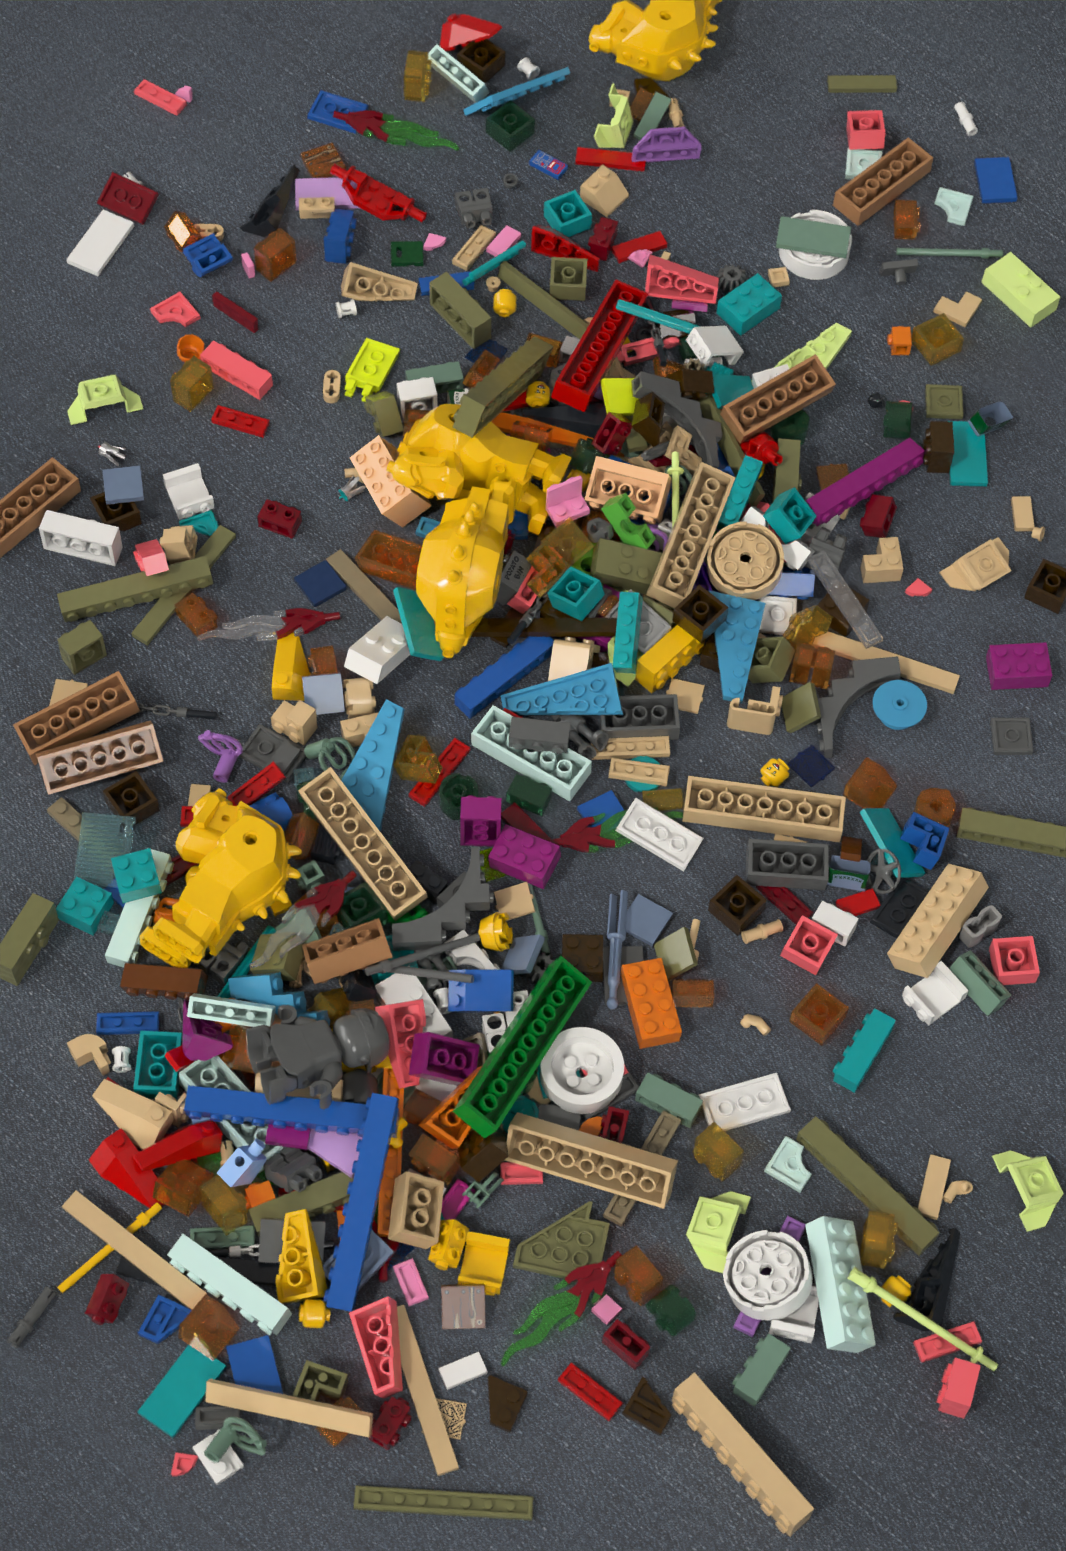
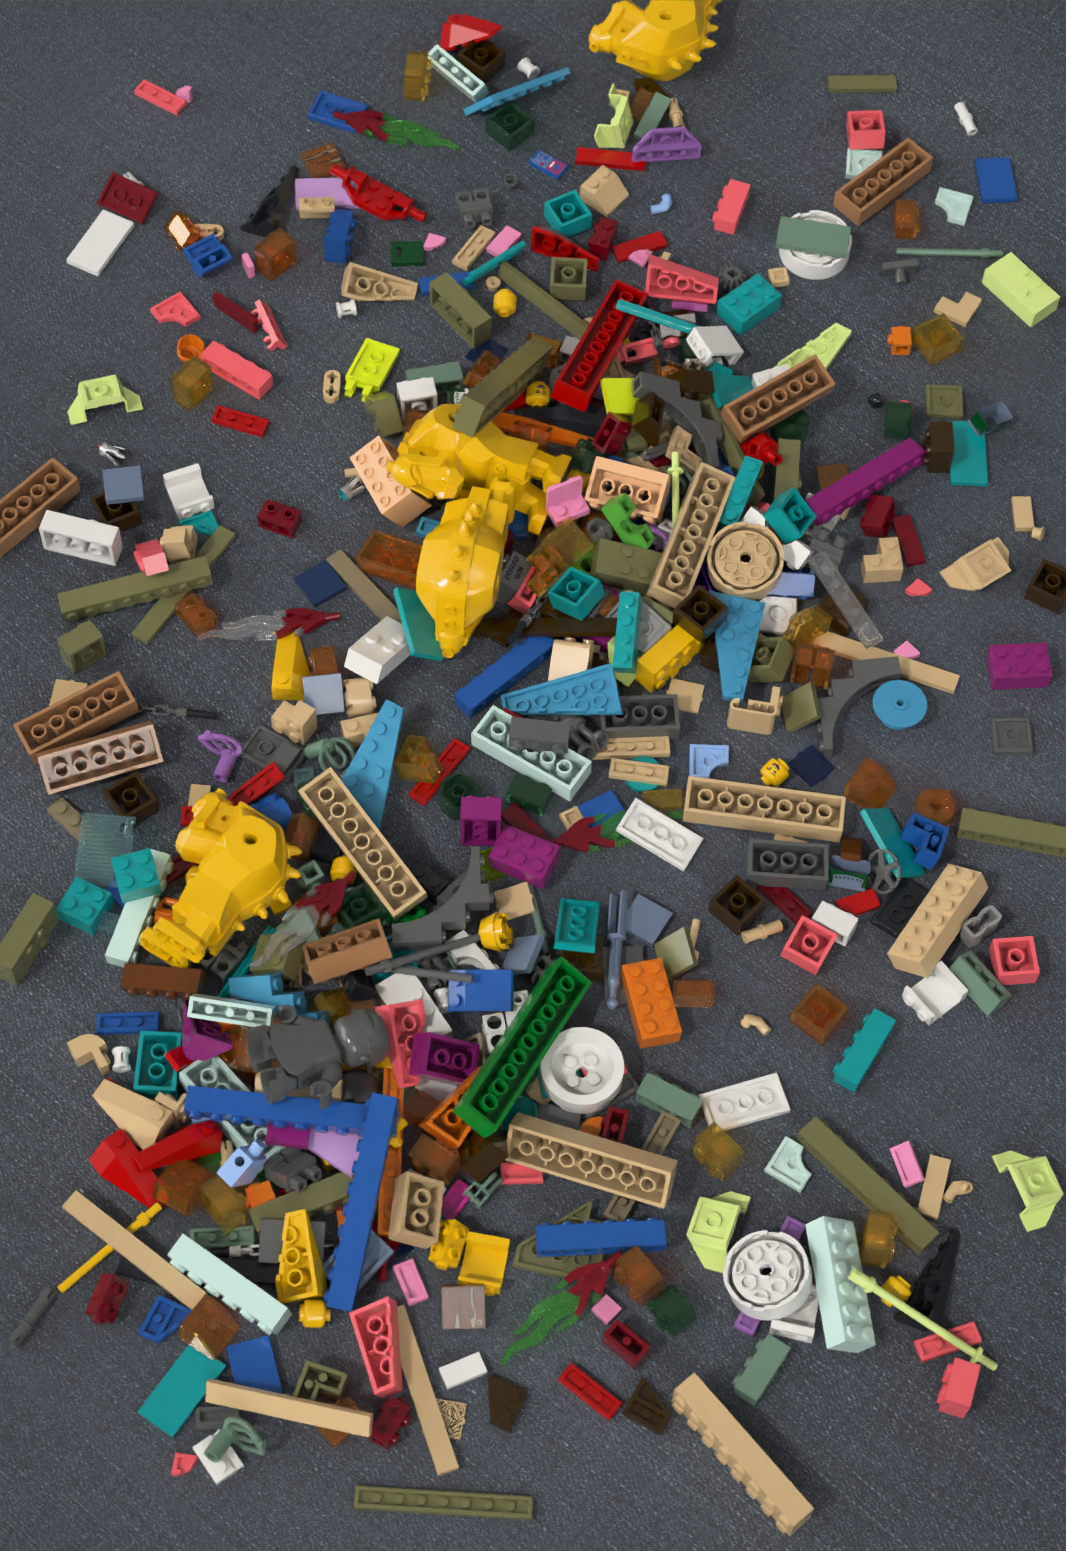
none -> coral plate [251,299,288,351]
none -> yellow head [330,855,357,885]
none -> blue brick [535,1218,666,1257]
none -> teal tile [554,898,600,953]
none -> tan tile [559,806,584,830]
none -> light blue arm [650,194,672,214]
none -> light blue tile [689,744,729,779]
none -> coral brick [712,179,750,235]
none -> bright pink tile [890,1140,925,1188]
none -> dark red tile [892,514,925,567]
none -> bright pink tile [893,641,920,659]

